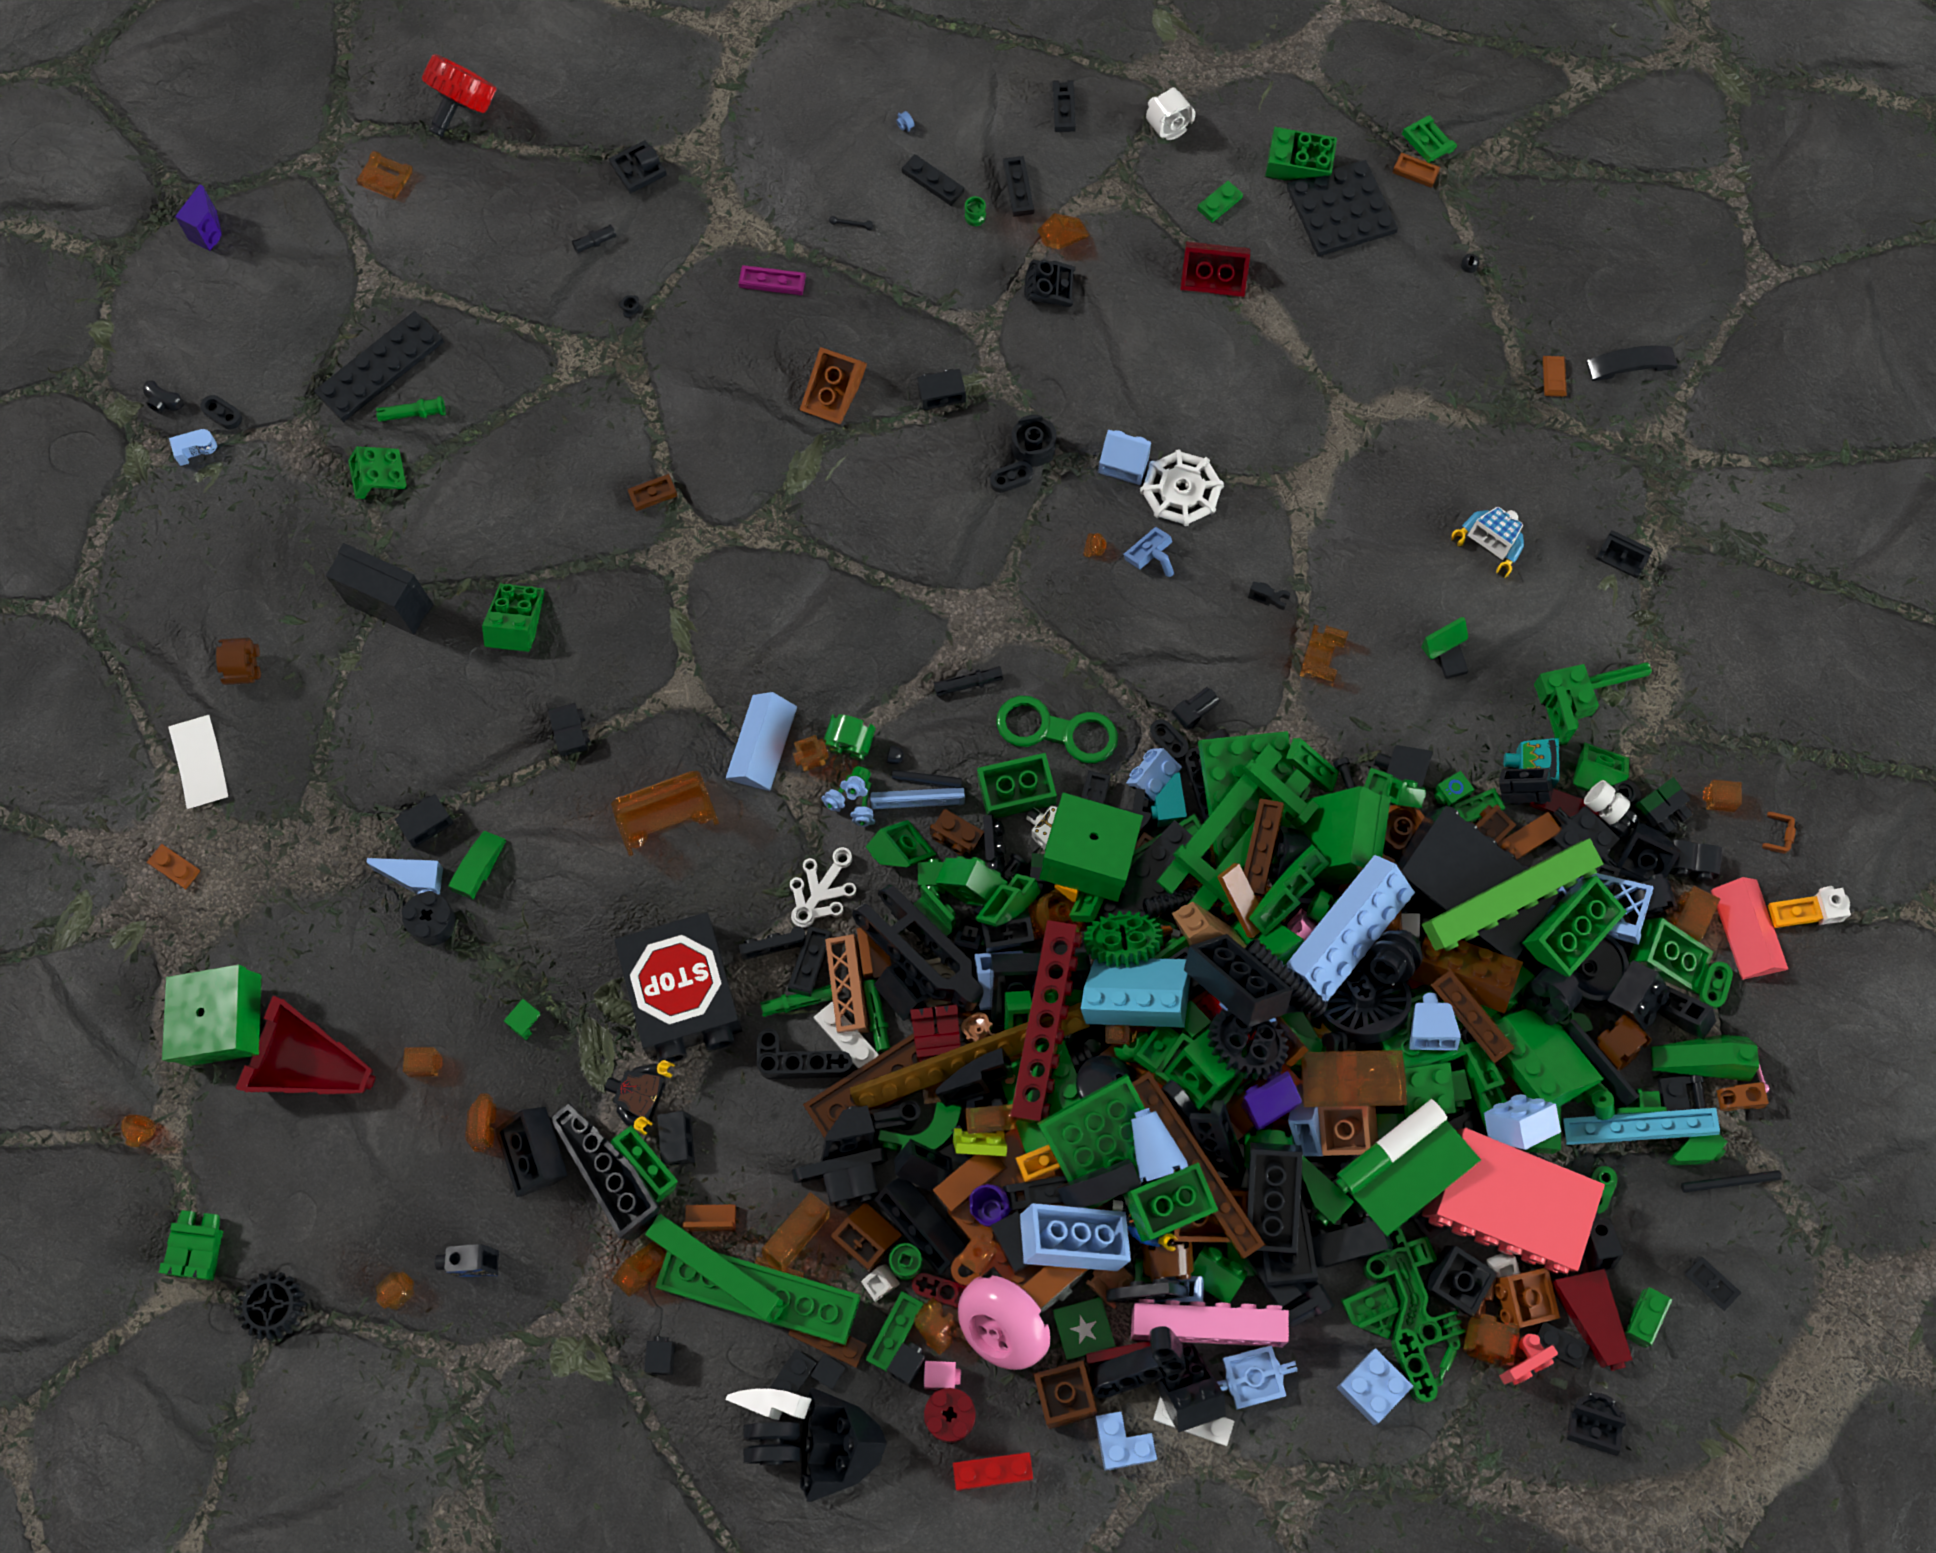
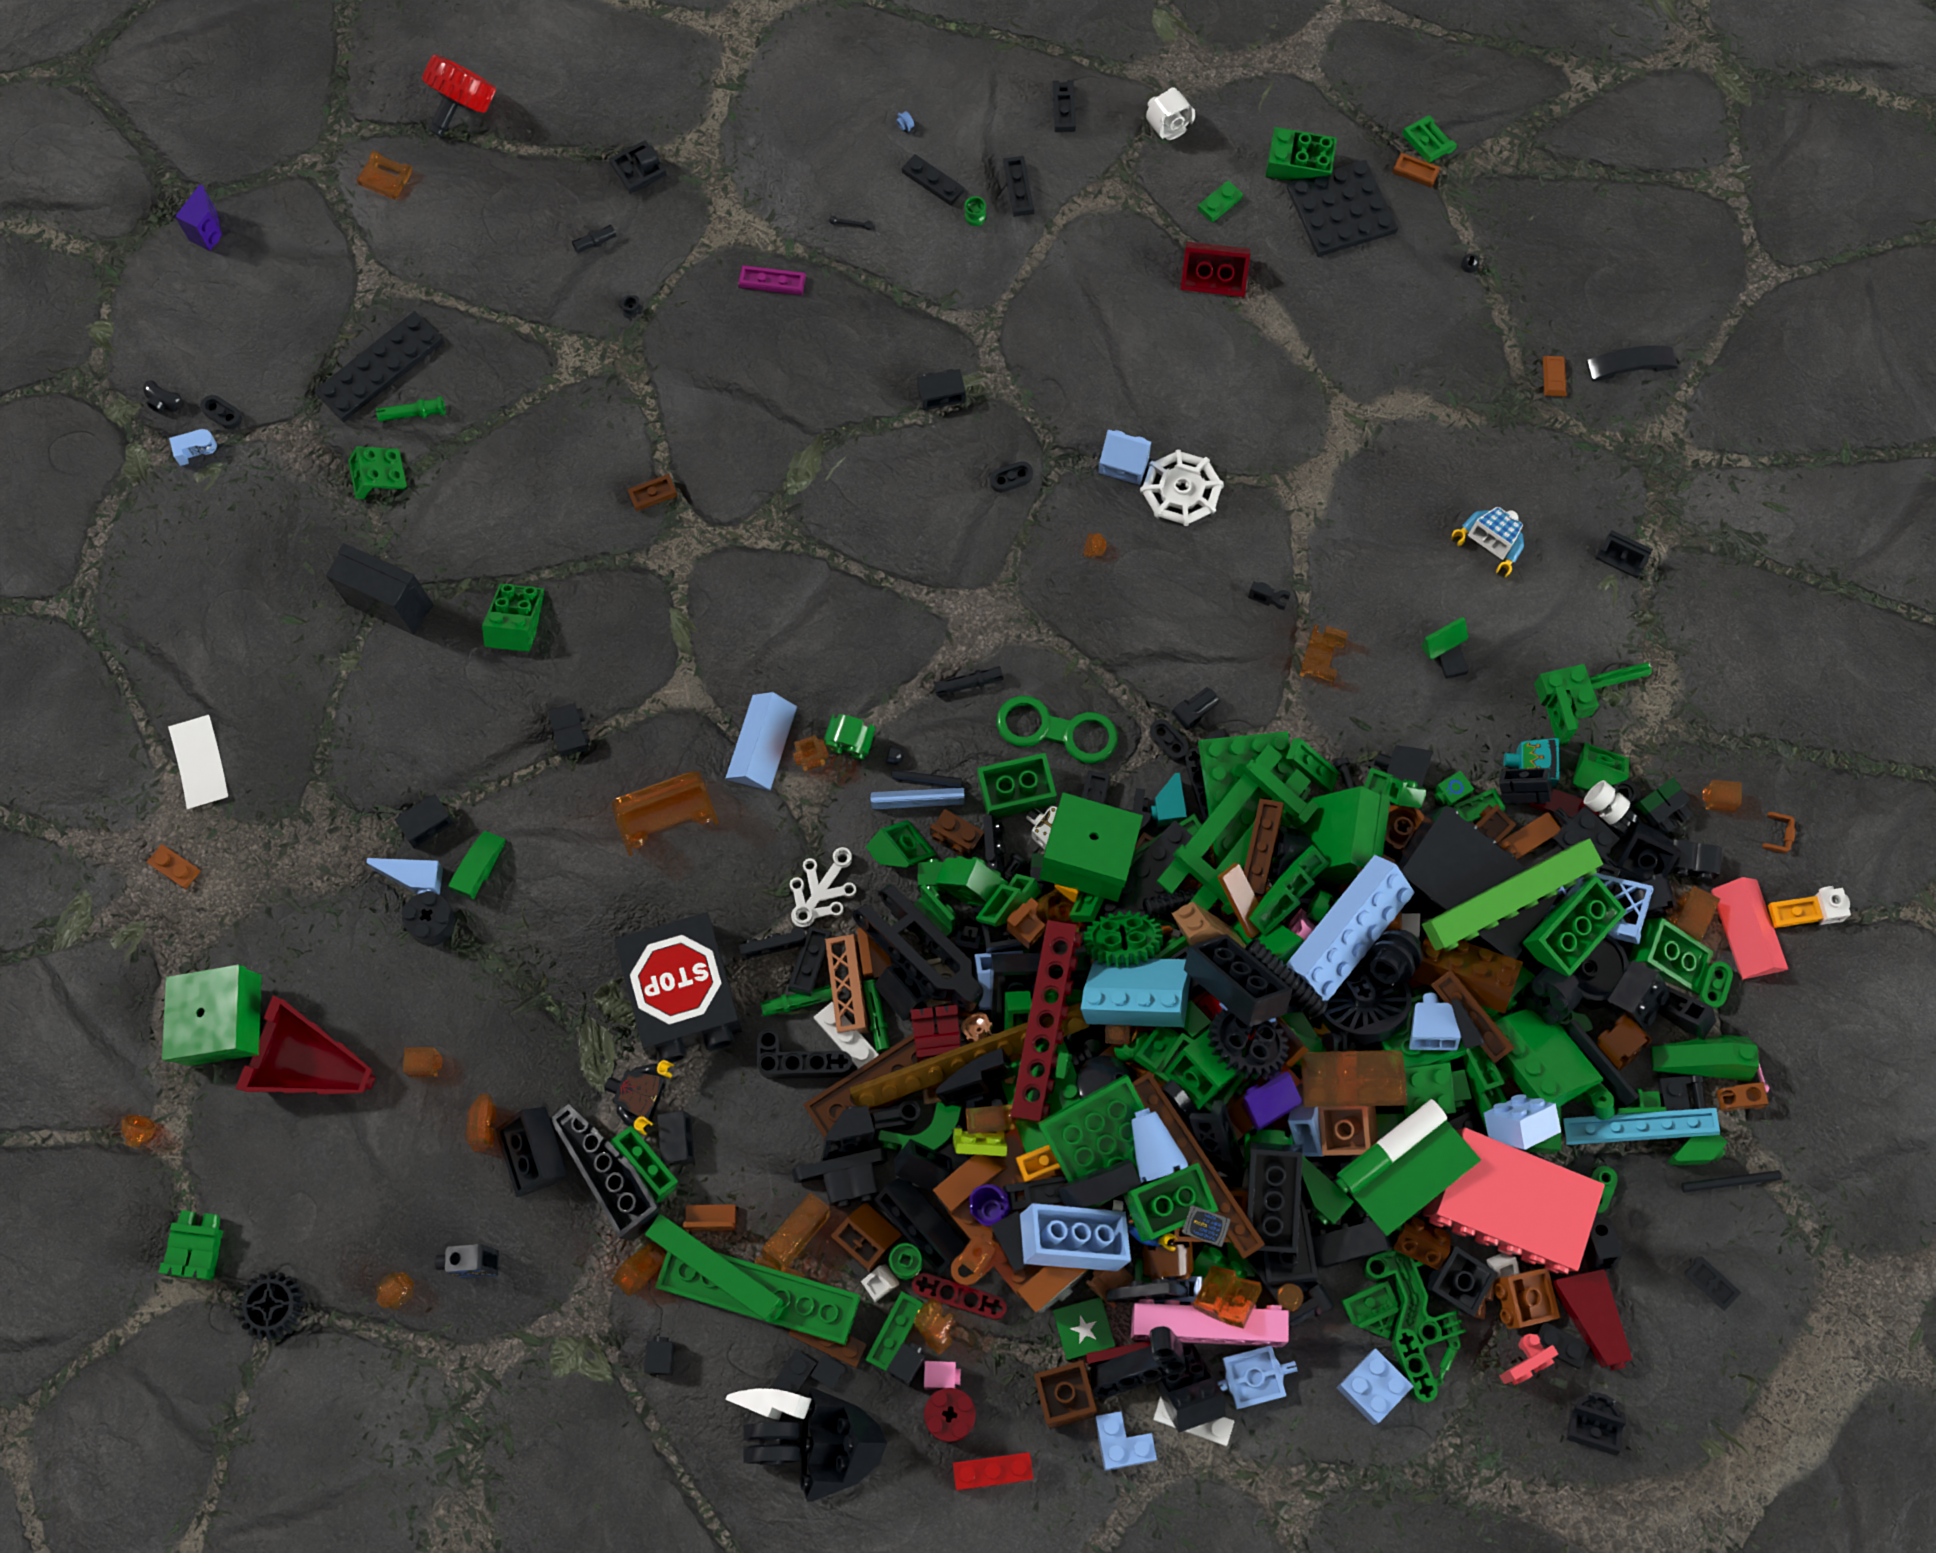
reddish brown brick [216,637,261,685] -> none
green panel [504,999,541,1041] -> none
dark orange slope [800,347,867,424] -> none
light blue plant [821,766,875,827] -> none
bright pink brick [958,1276,1050,1370] -> none
black brick [1011,415,1056,467] -> none
black slope [1024,259,1076,307] -> none
clear orange slope [1037,213,1089,249] -> none
medium blue plate [1123,527,1174,577] -> none
light blue bracket [1126,748,1182,802] -> none
clear orange brick [1463,1314,1520,1366] -> none
green brick [1624,1287,1672,1348] -> none
none -> dark orange brick [1007,898,1046,949]
none -> green tile [1055,1052,1072,1079]
none -> sticker [1182,1205,1230,1247]
none -> clear orange slope [1193,1266,1262,1329]
none -> clear orange tile [1277,1284,1303,1311]
none -> reddish brown bracket [1393,1217,1451,1270]
none -> black slope [1451,996,1485,1049]

